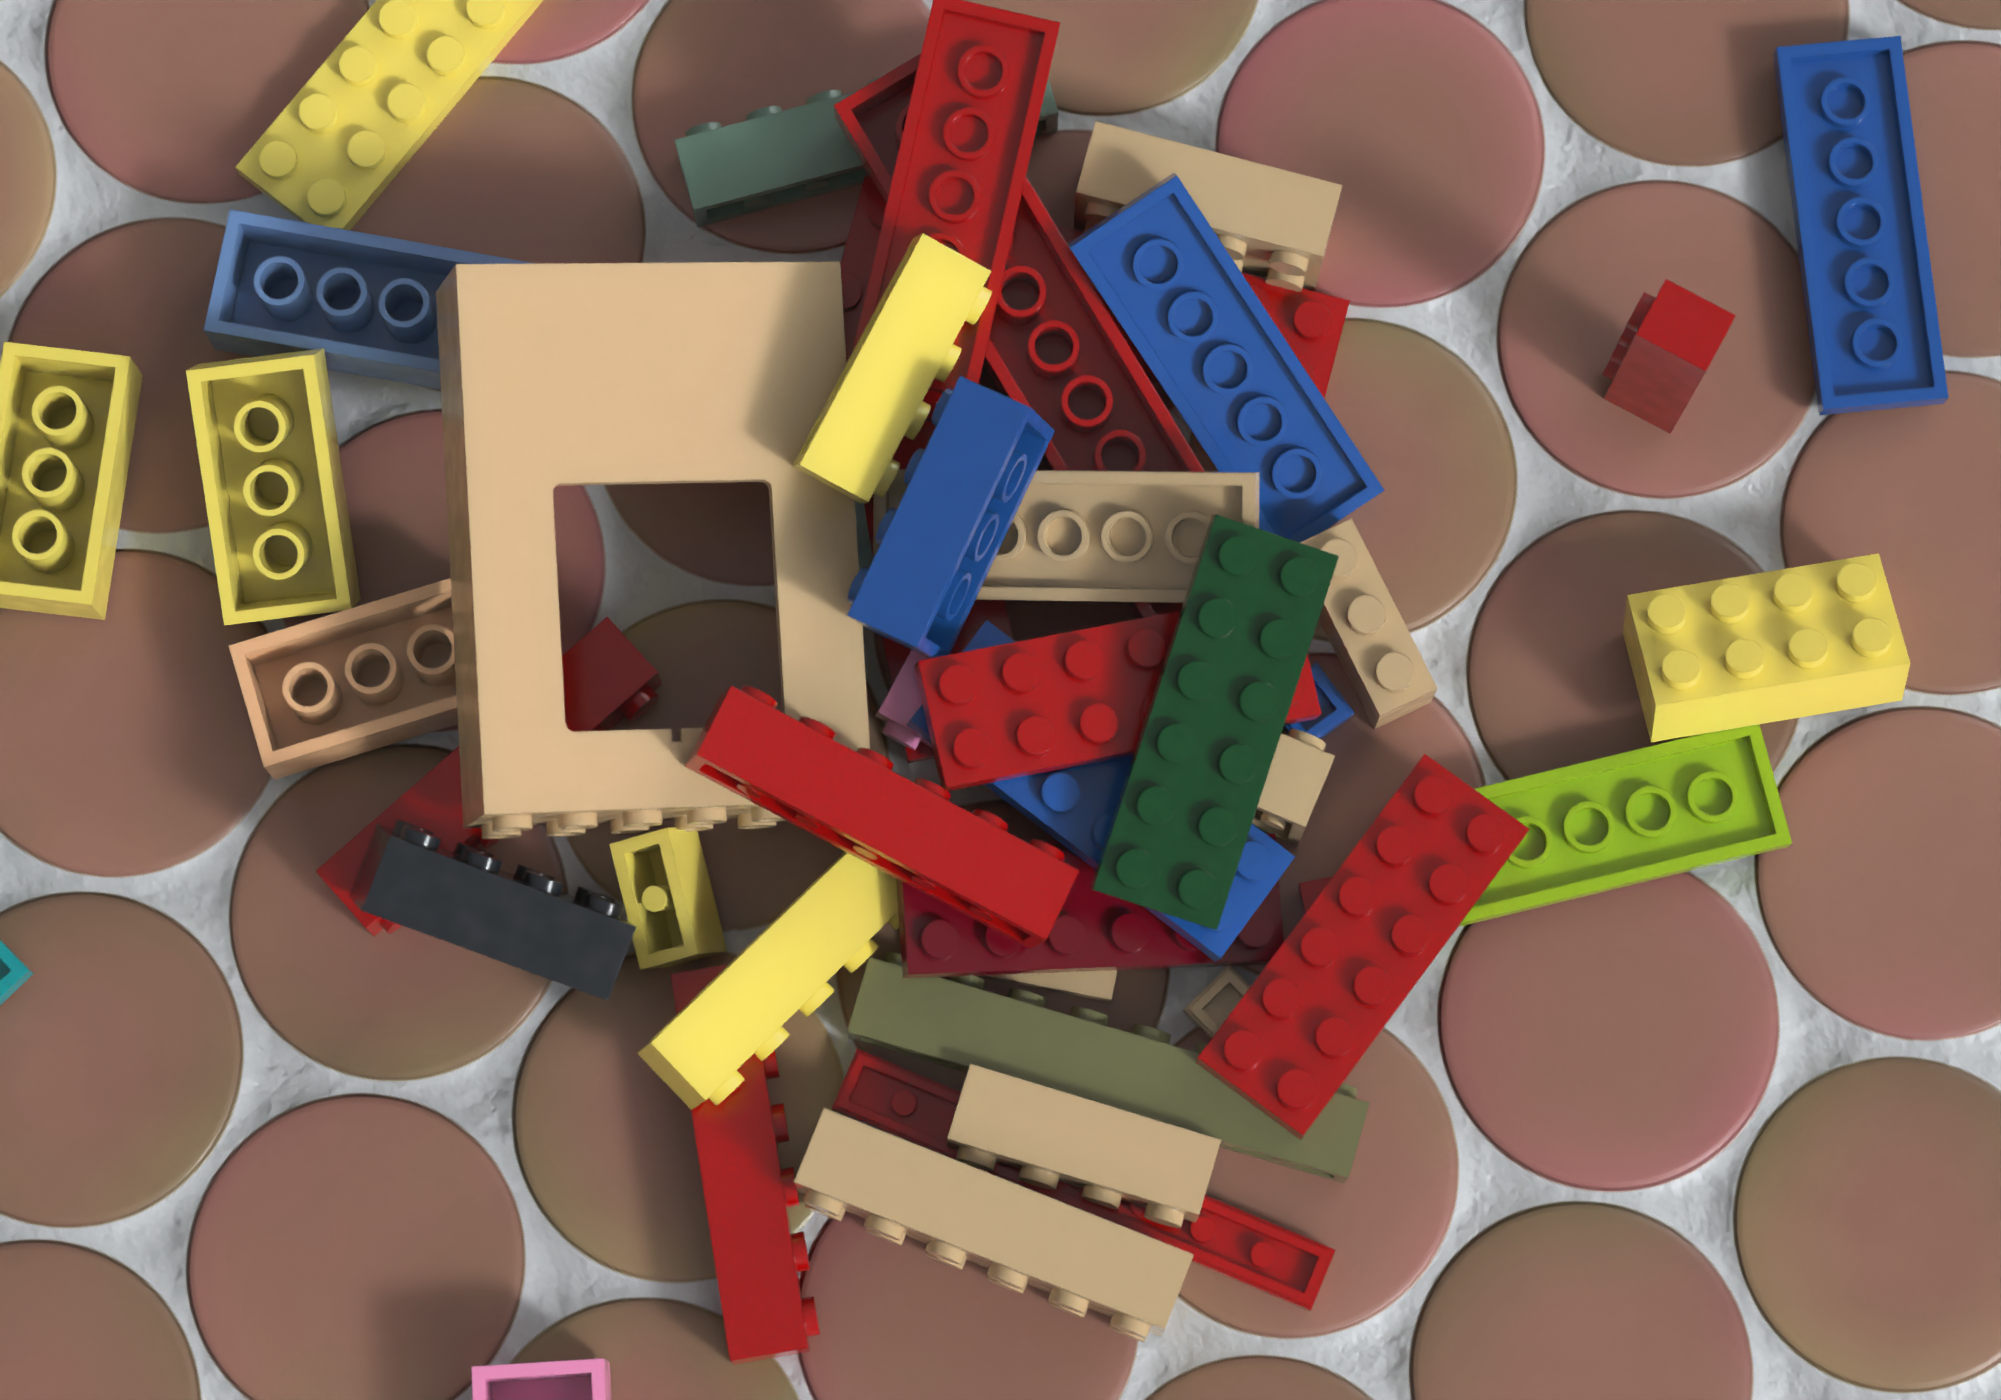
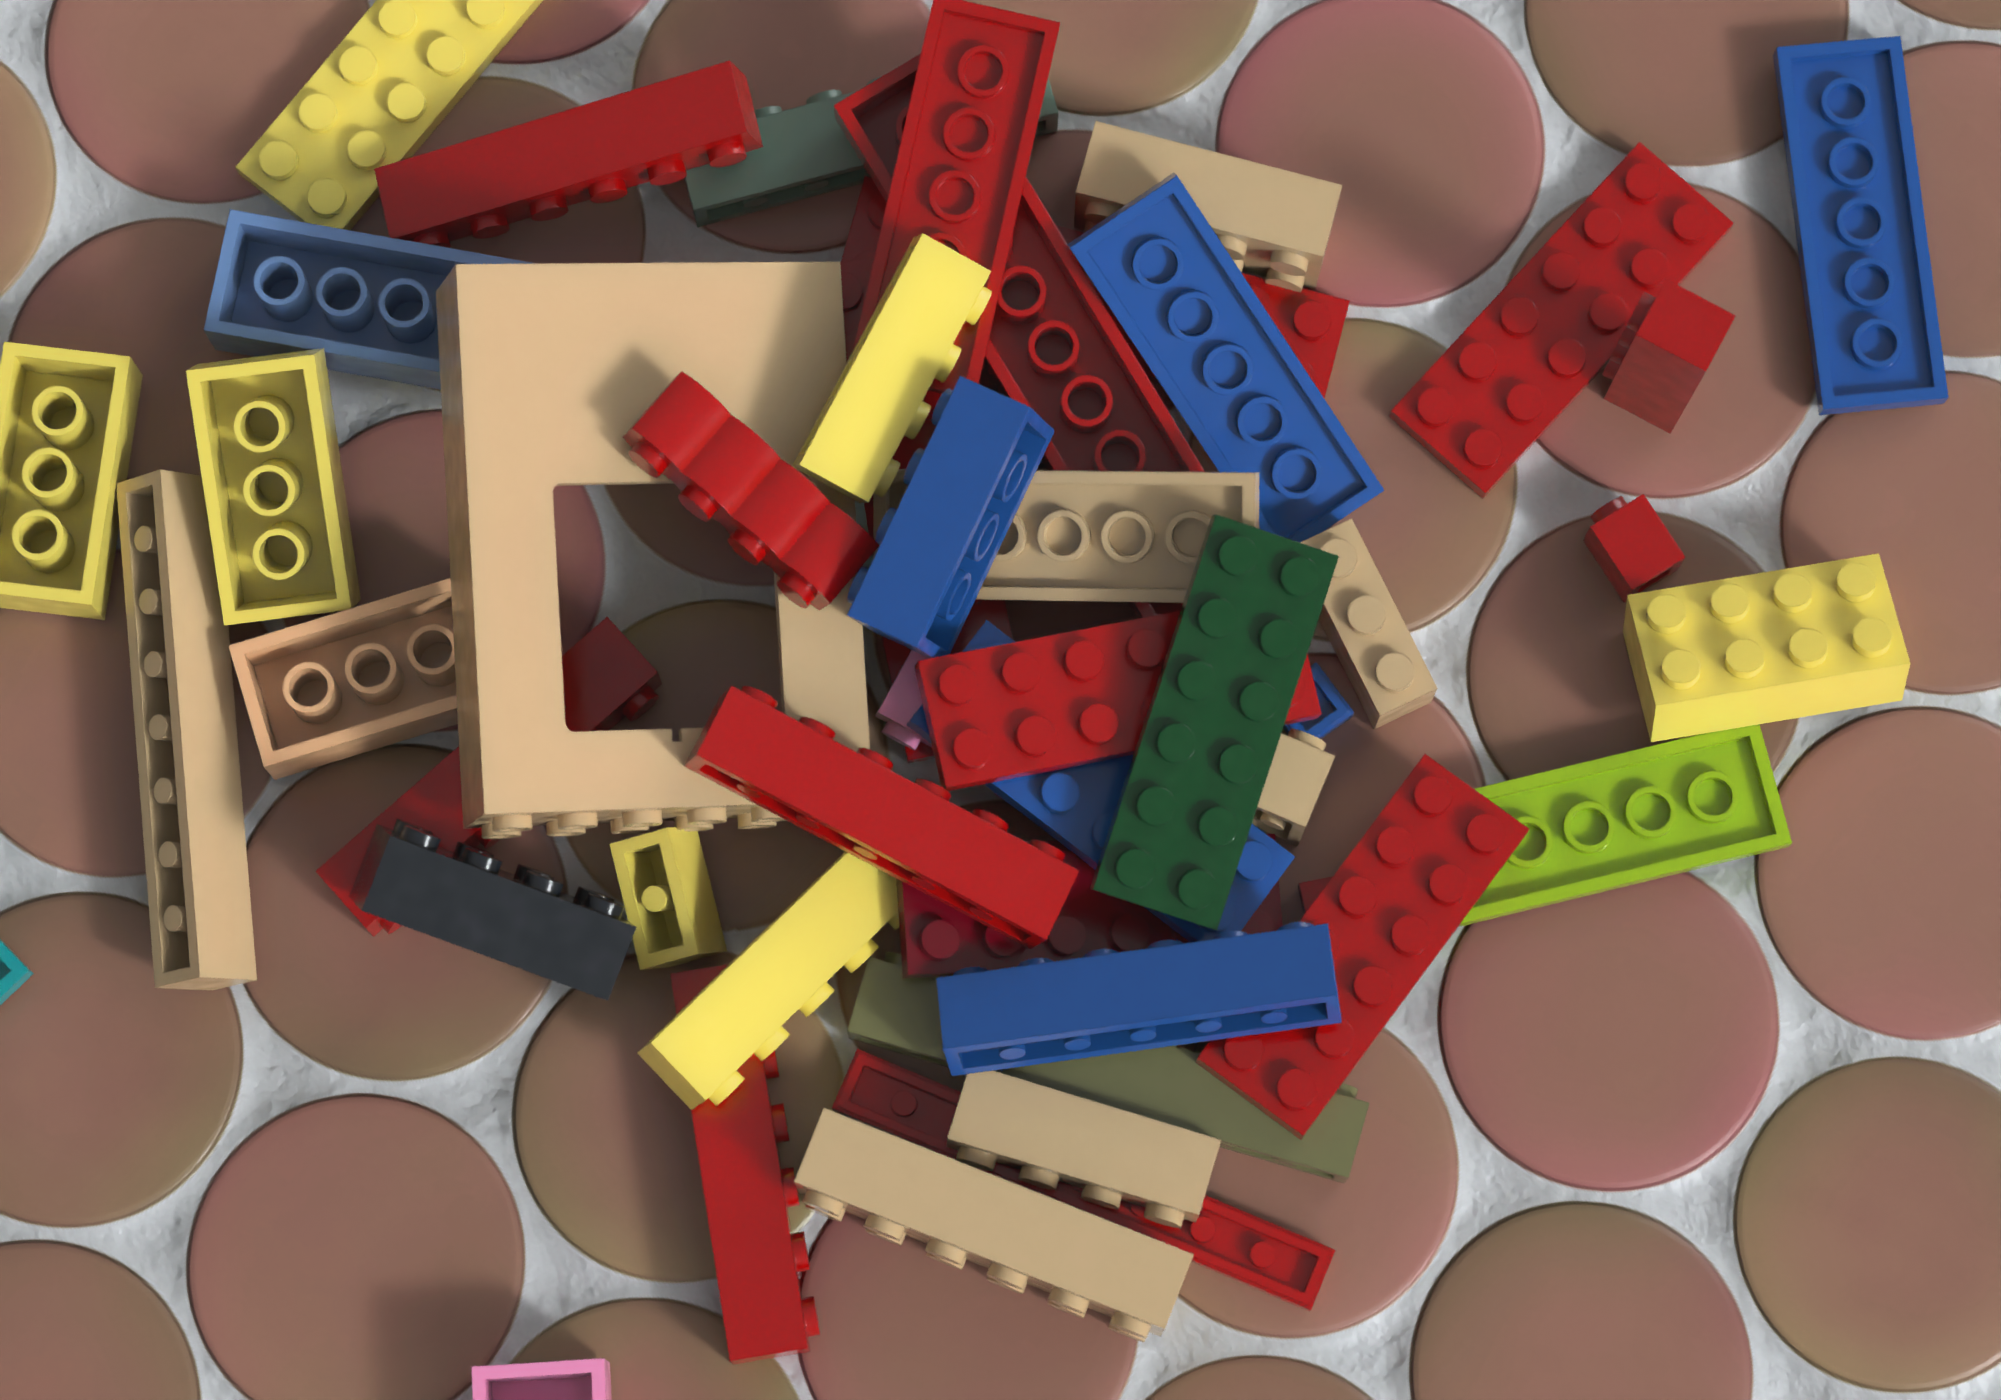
none -> tan brick [116,469,257,991]
none -> red brick [374,60,763,248]
none -> red brick [623,371,879,611]
none -> blue brick [936,922,1342,1076]
none -> red plate [1389,142,1734,499]
none -> red brick [1583,494,1685,603]

